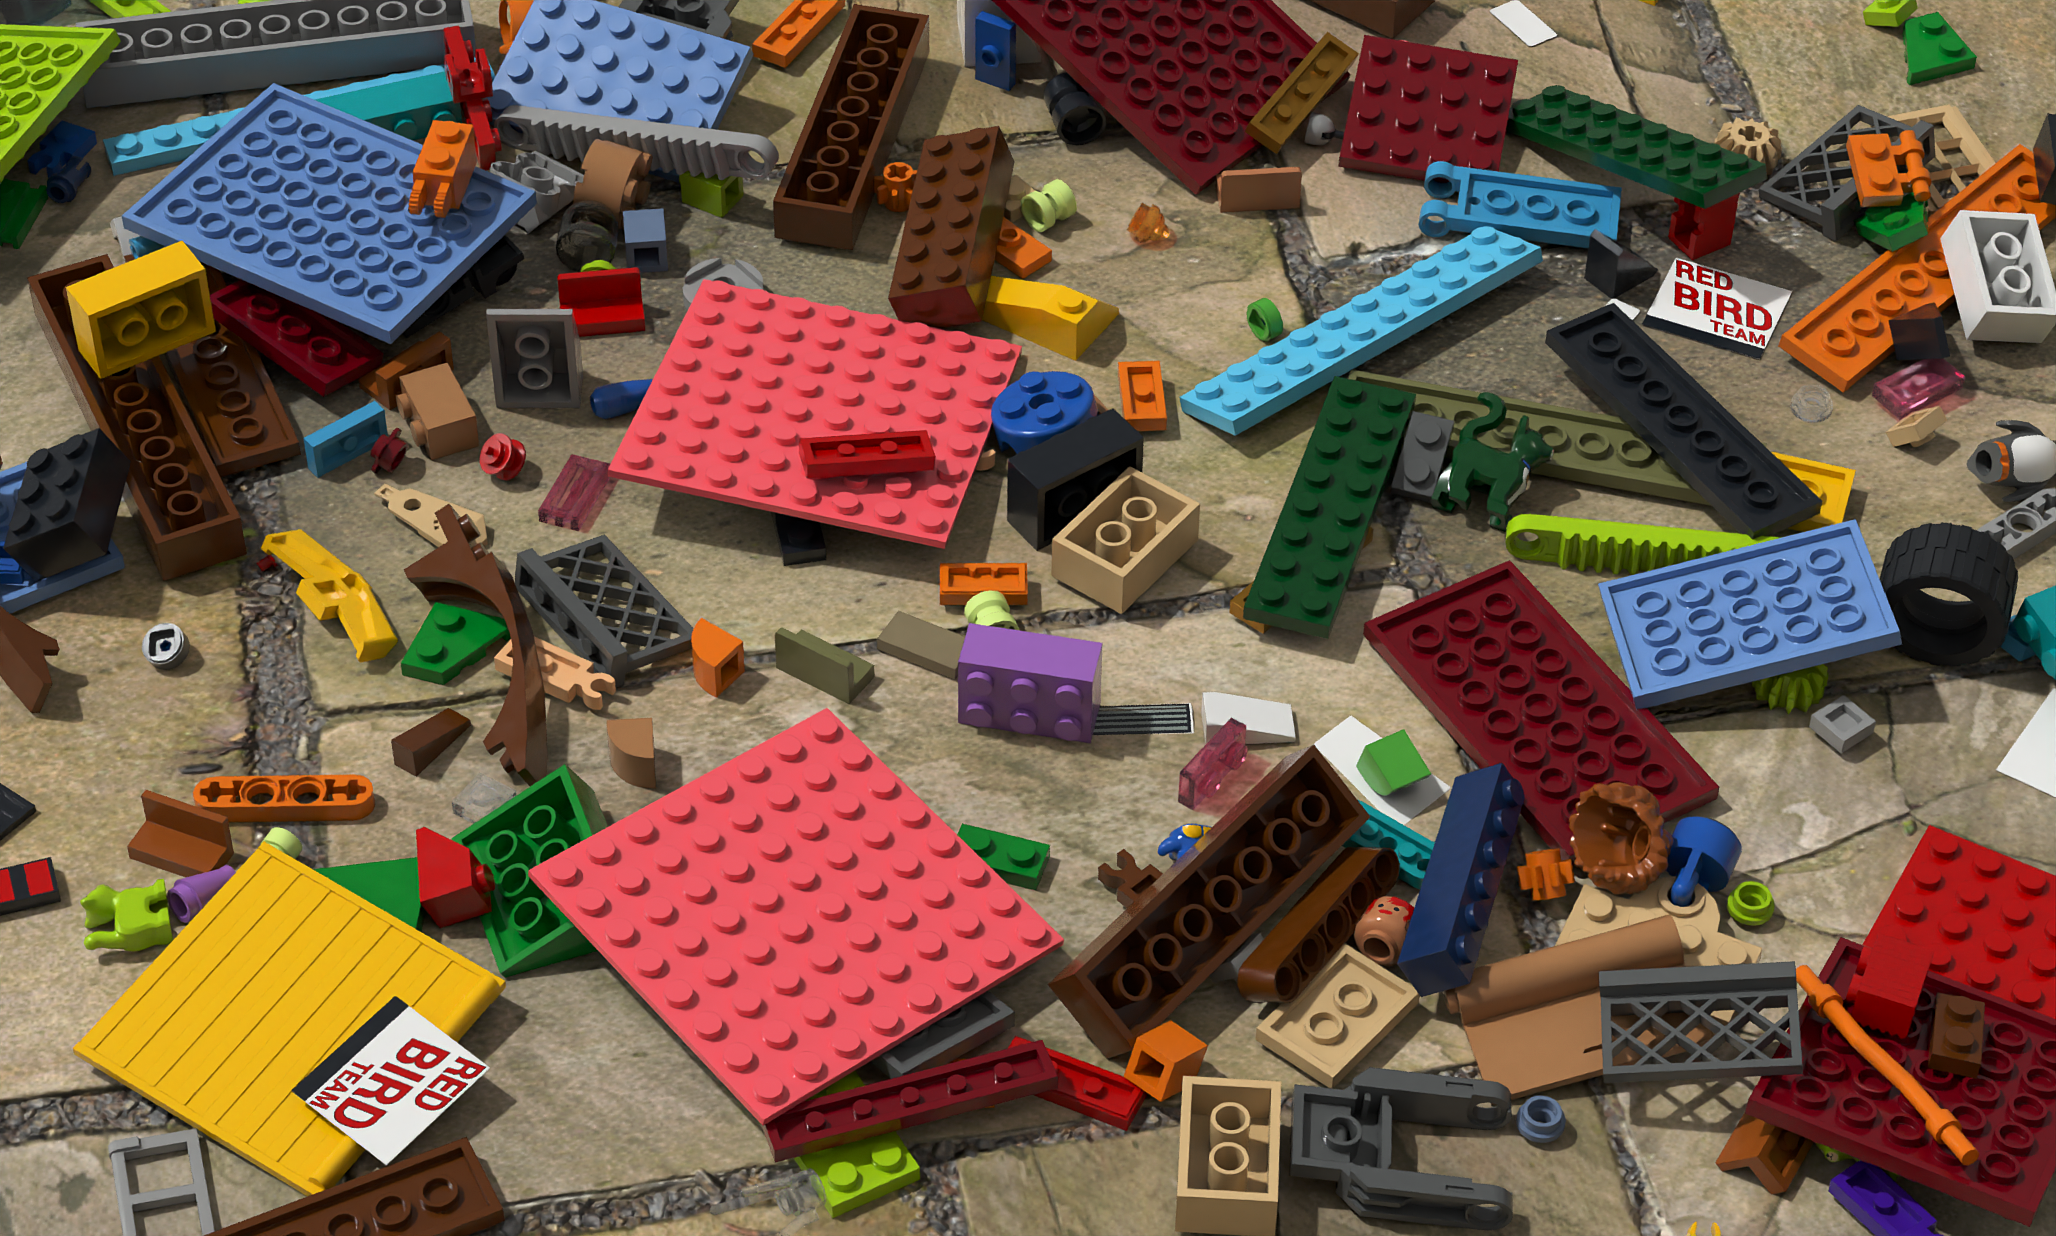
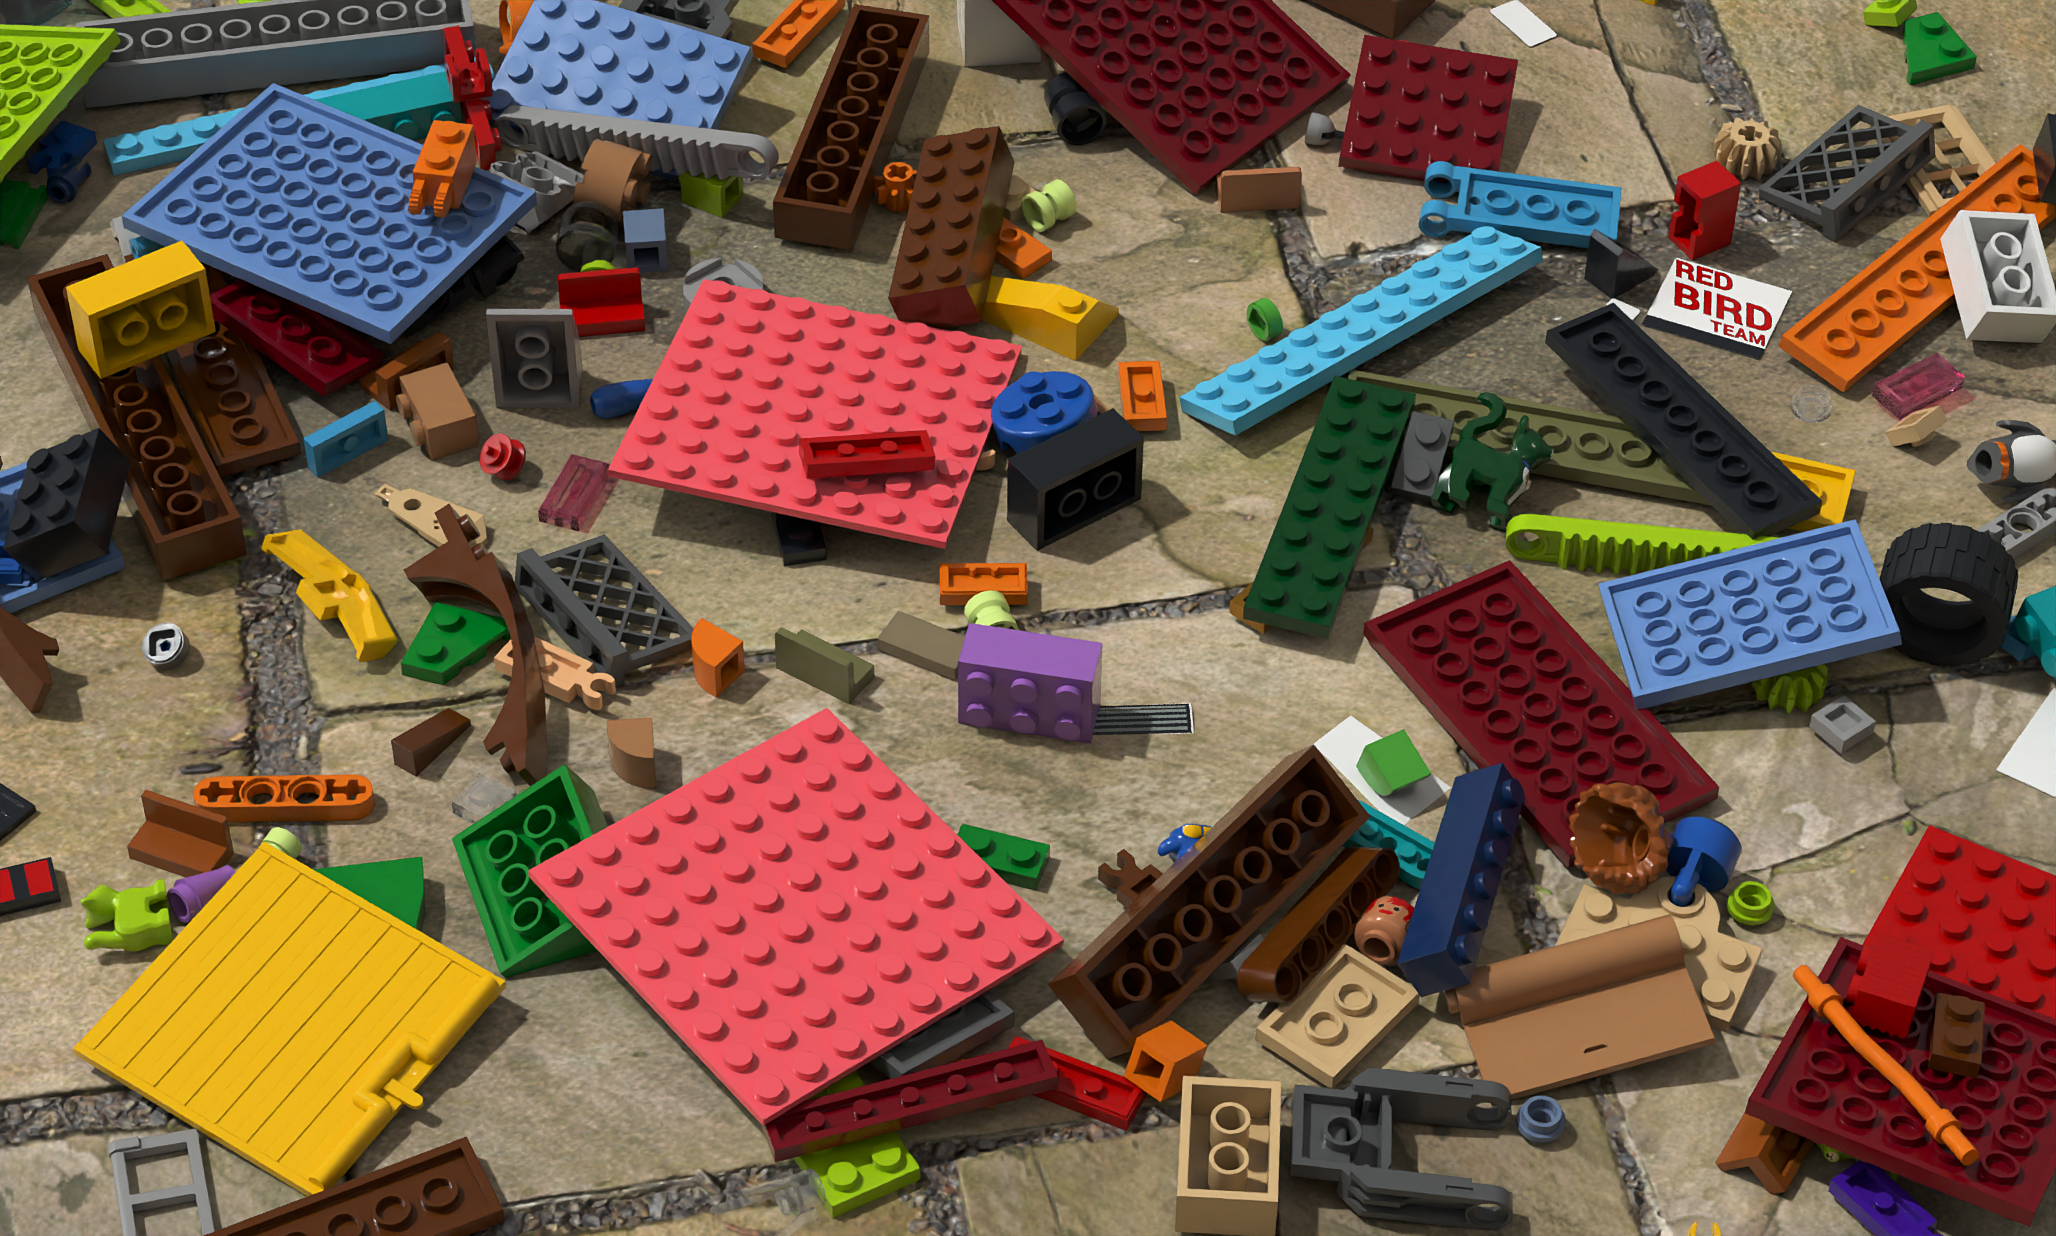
red piece [256,553,278,572] -> none
sticker [291,996,490,1165] -> none
dark red plate [370,428,408,474] -> none
red slope [416,827,495,928] -> none
blue plate [975,11,1016,91] -> none
tan brick [1051,466,1200,614] -> none
clear orange plate [1126,202,1169,243] -> none
clear pink plate [1178,717,1248,810] -> none
white slope [1201,692,1296,746] -> none
pearl gold plate [1245,32,1359,154] -> none
dark green plate [1506,85,1767,209] -> none
orange gear [1517,849,1575,900] -> none
dark grey fence [1599,961,1803,1083] -> none
orange plate [1846,130,1932,207] -> none
green wing [1854,192,1928,252] -> none
black slope [1889,302,1950,360] -> none

